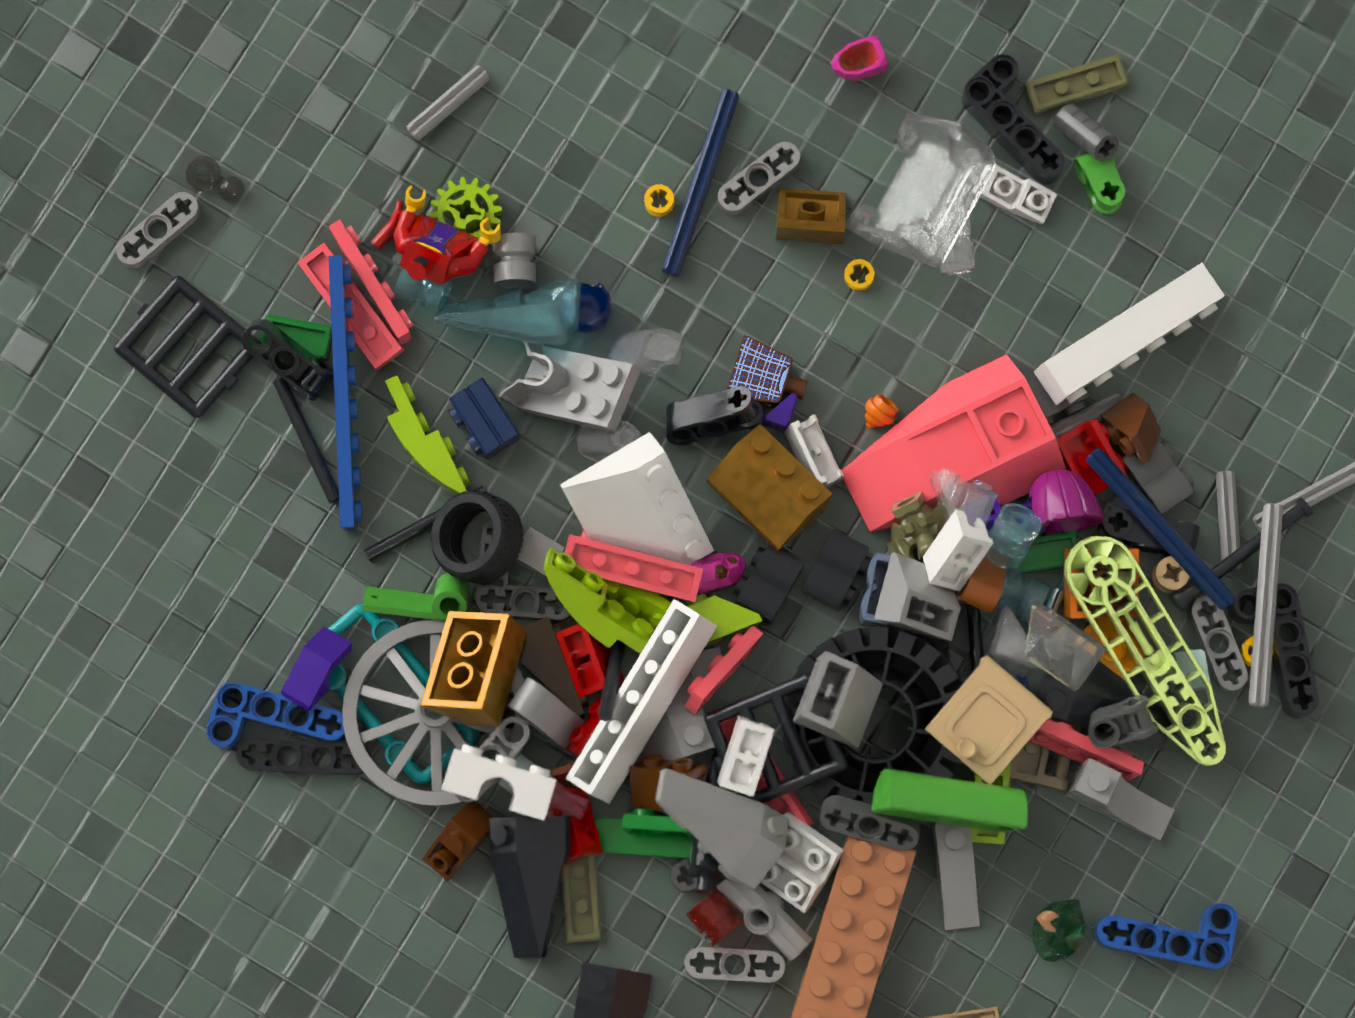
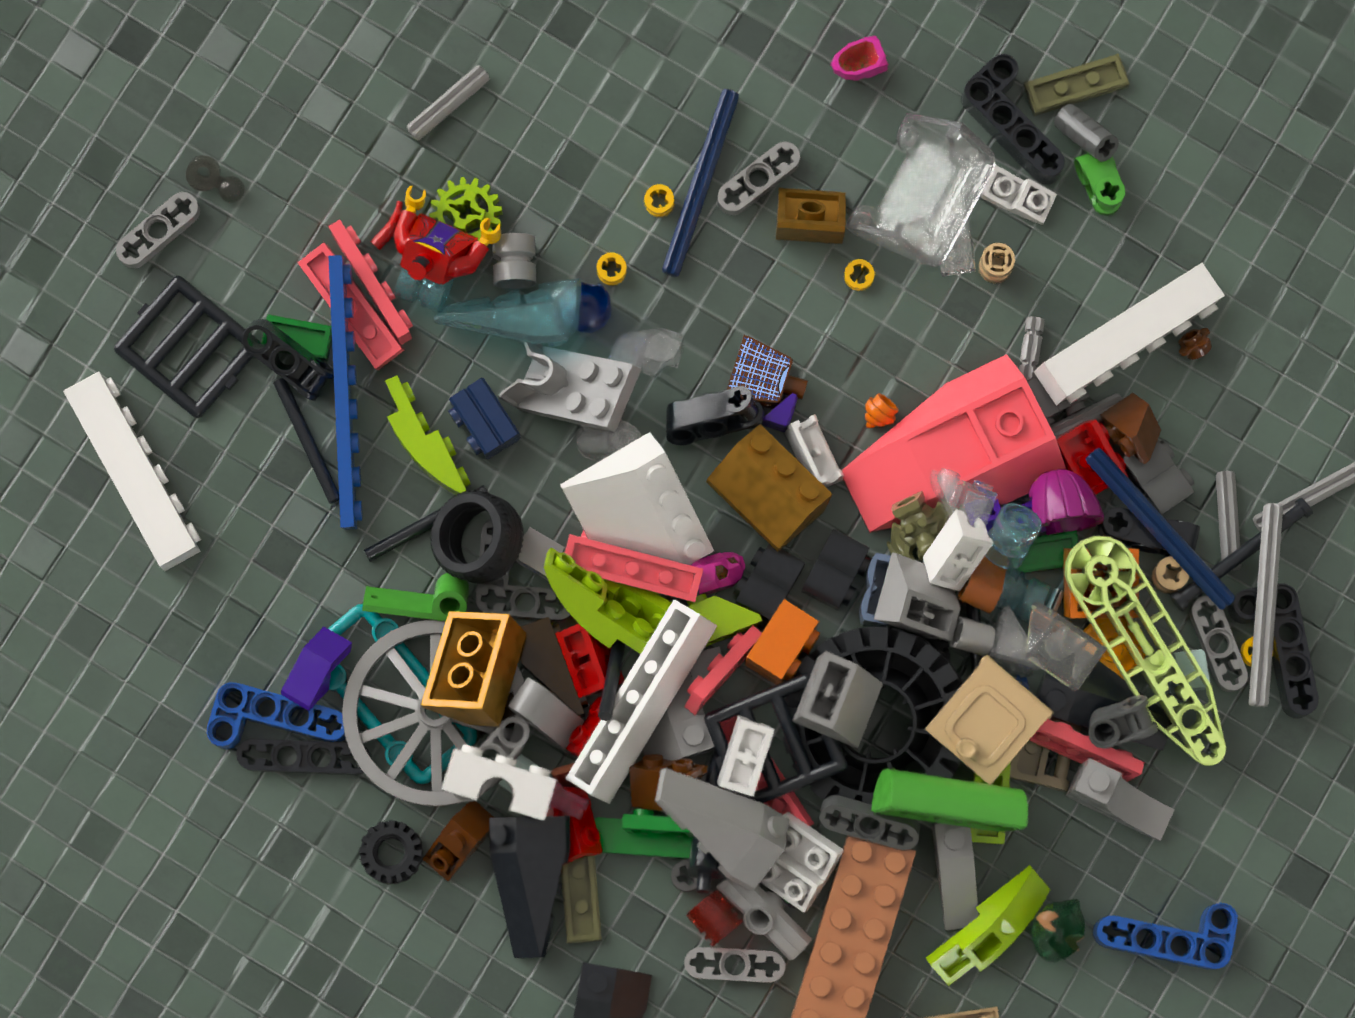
none -> white brick [63,371,201,571]
none -> black tyre [359,820,423,884]
none -> yellow bush [596,252,627,286]
none -> orange brick [745,599,820,685]
none -> lime slope [926,865,1050,986]
none -> light grey piece [946,614,995,656]
none -> tan wheel [978,243,1015,283]
none -> light grey axle [1019,316,1045,381]
none -> reddish brown plate [1178,328,1212,360]

